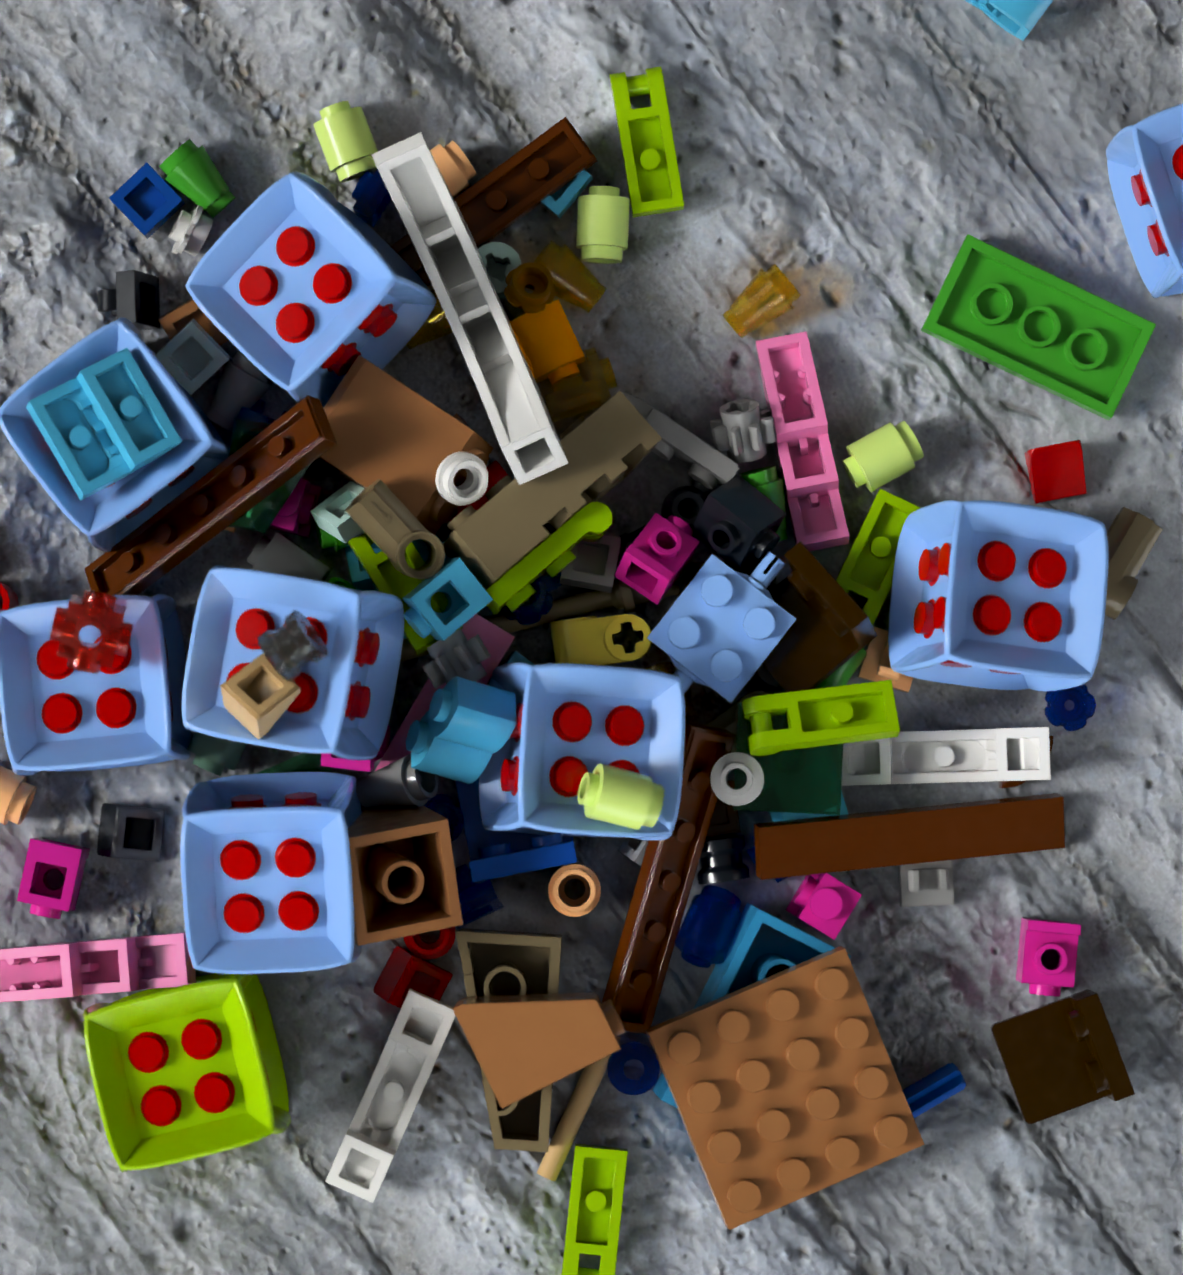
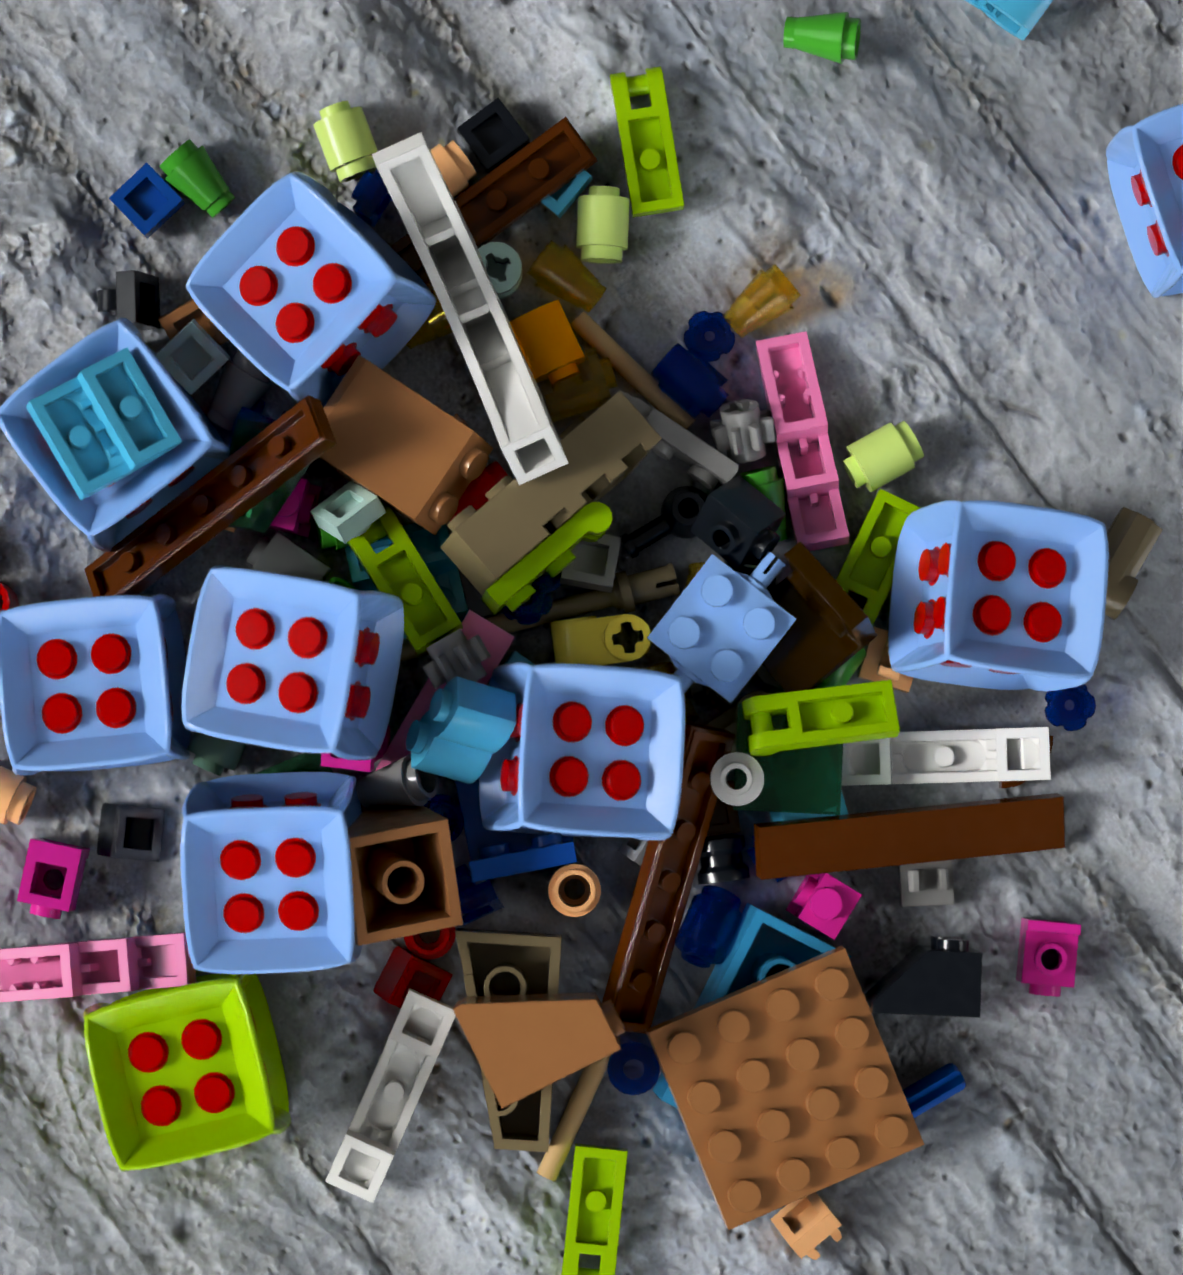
clear red brick [50,590,134,673] -> none
white plate [169,205,213,257] -> none
tan slope [221,653,301,739] -> none
clear smoke wheel [258,610,328,681] -> none
dark tan piece [345,479,445,580] -> none
medium azure brick [402,558,493,641] -> none
white plate [435,451,488,506] -> none
pearl gold plate [504,262,555,313] -> none
yellowish green brick [578,764,664,830] -> none
dark pink brick [614,513,700,605] -> none
bright green plate [921,234,1156,420] -> none
dark brown bracket [991,989,1135,1124] -> none
red slope [1024,440,1087,504] -> none
none -> black plate [457,98,530,174]
none -> tan bar [571,311,696,430]
none -> clear blue brick [651,343,730,420]
none -> clear blue plate [684,311,735,362]
none -> light nougat tile [770,1192,842,1260]
none -> bright green cone [783,12,861,64]
none -> black slope [864,936,983,1018]

